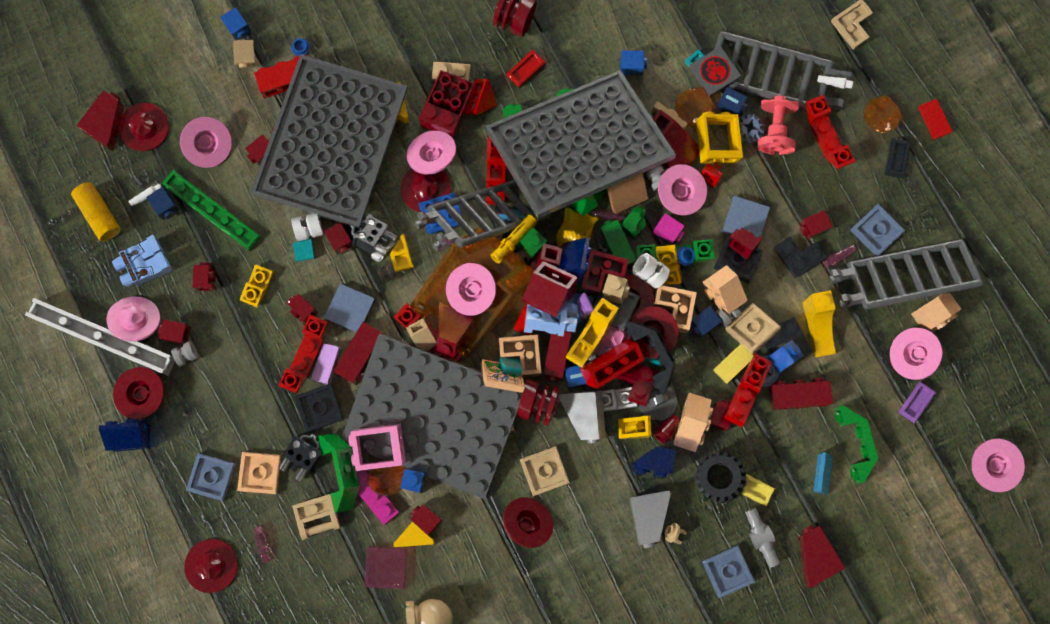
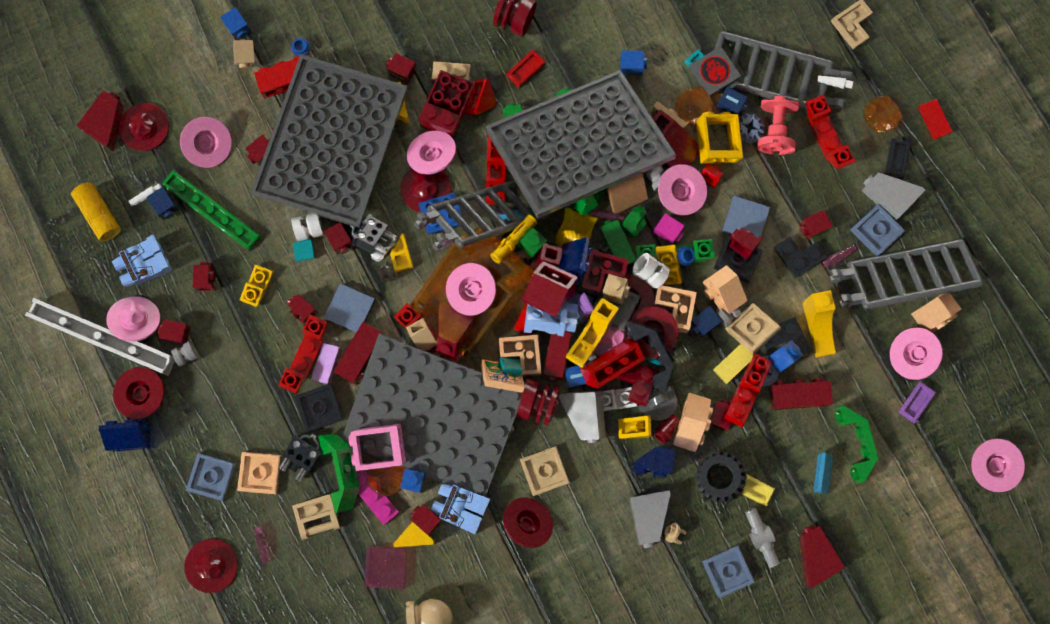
none -> dark red brick [386,53,417,84]
none -> light blue hips [431,484,490,534]
none -> light grey slope [861,173,925,221]

